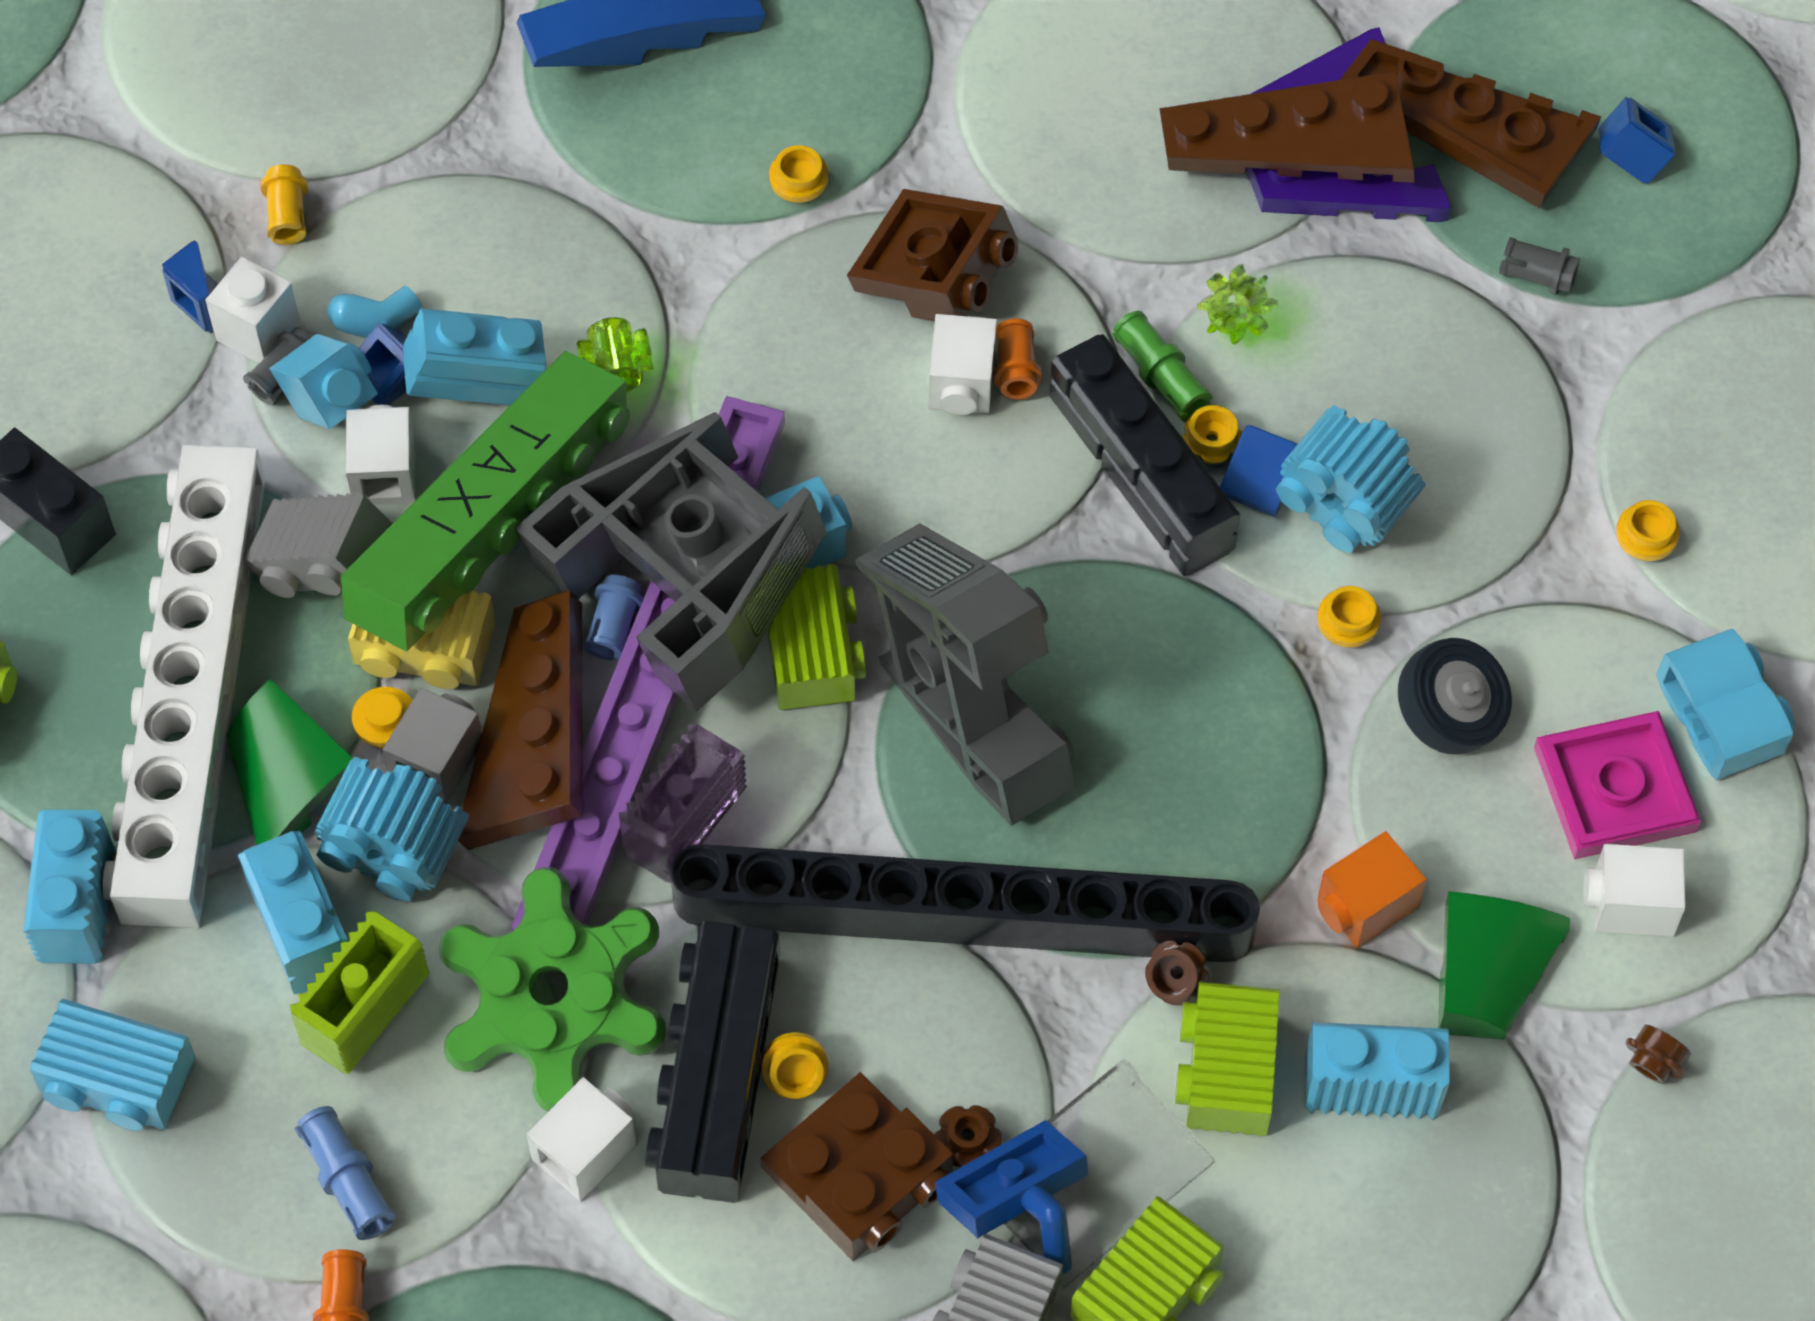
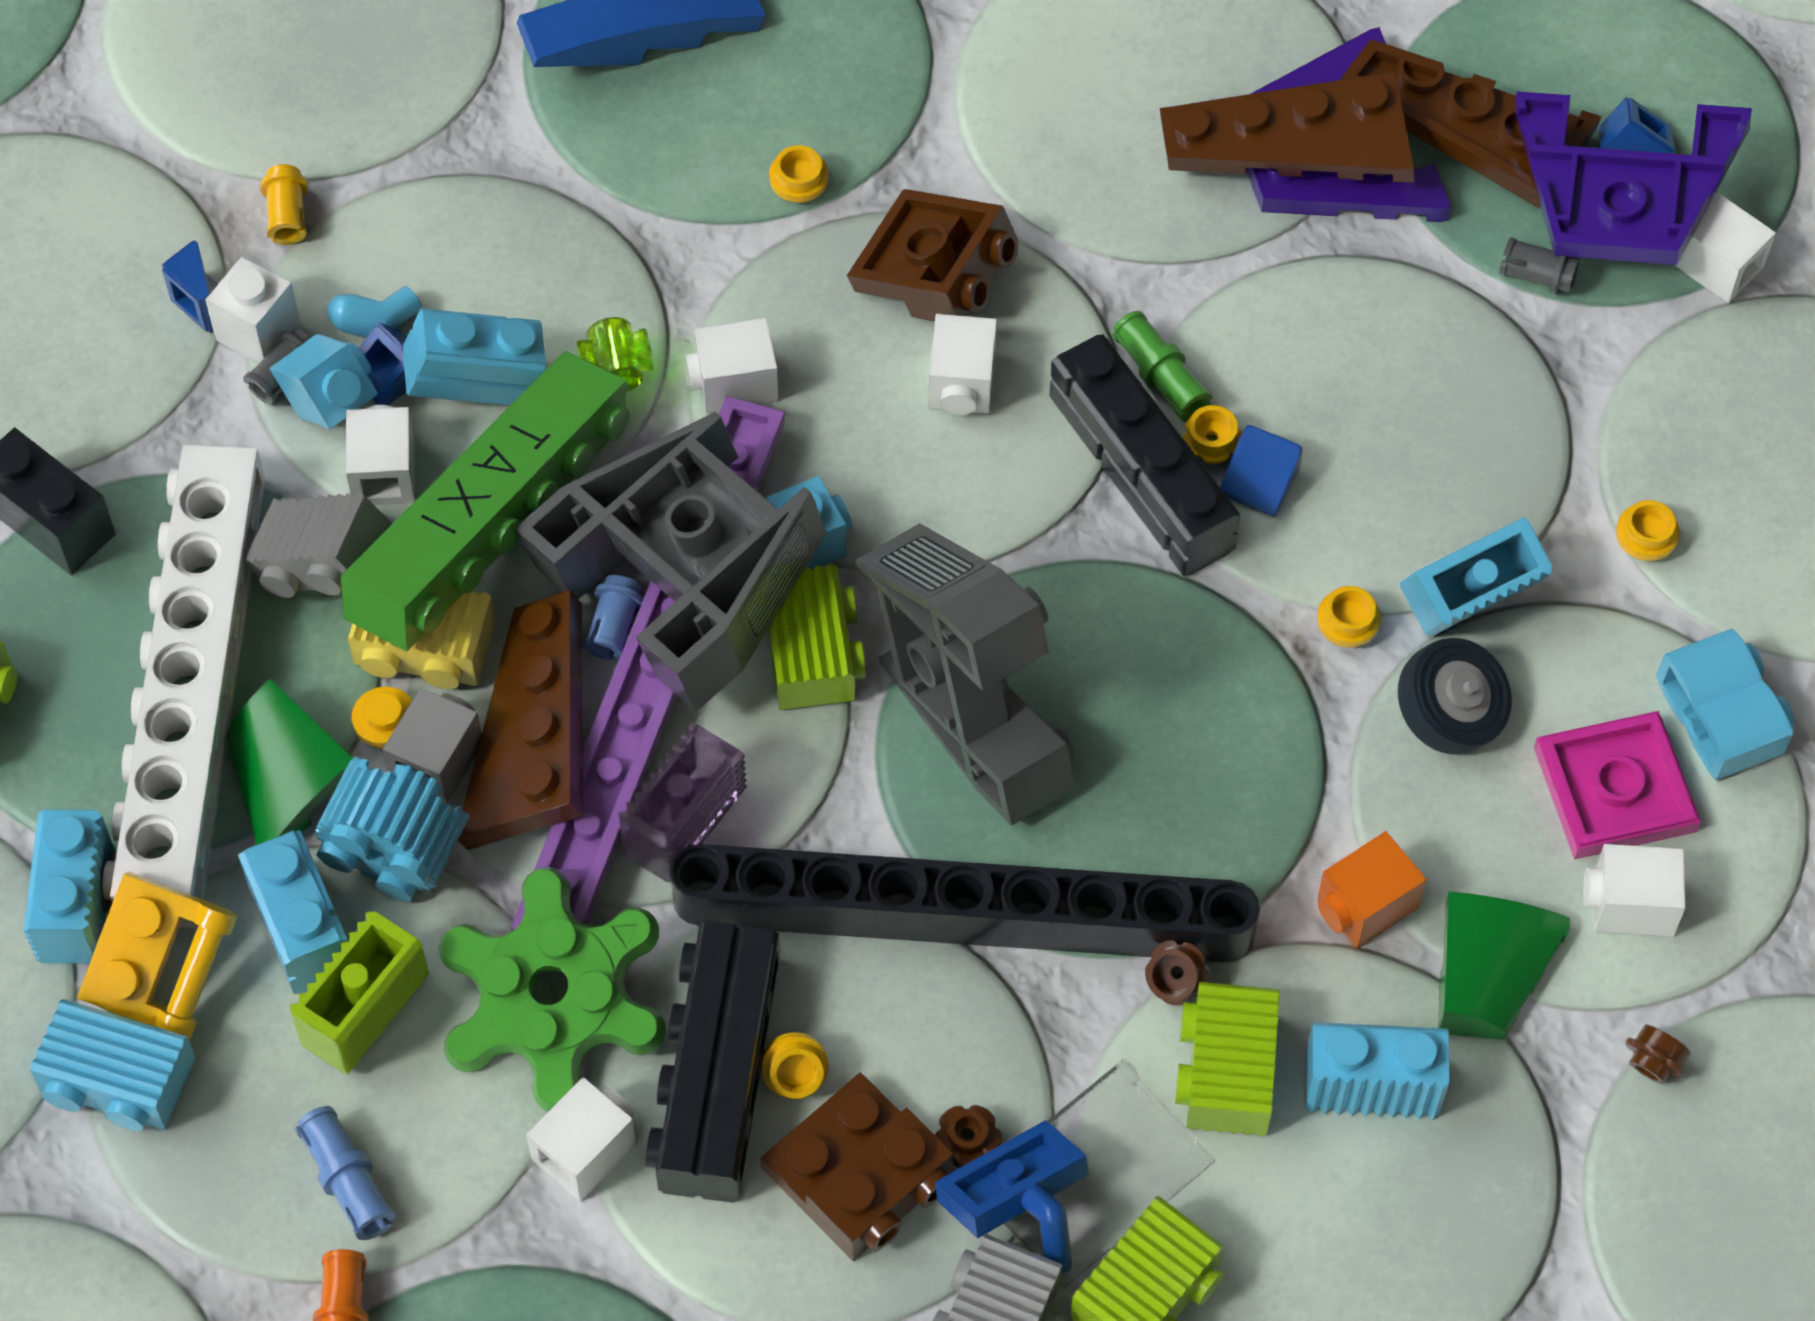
orange pin [994,318,1042,400] -> none
clear neon green gear [1197,264,1278,345] -> none
medium azure brick [1275,405,1426,553] -> none
none -> yellow plate [77,871,238,1041]
none -> white brick [685,318,778,413]
none -> medium azure brick [1400,517,1553,637]
none -> dark purple wing [1515,91,1752,265]
none -> white brick [1674,193,1776,304]

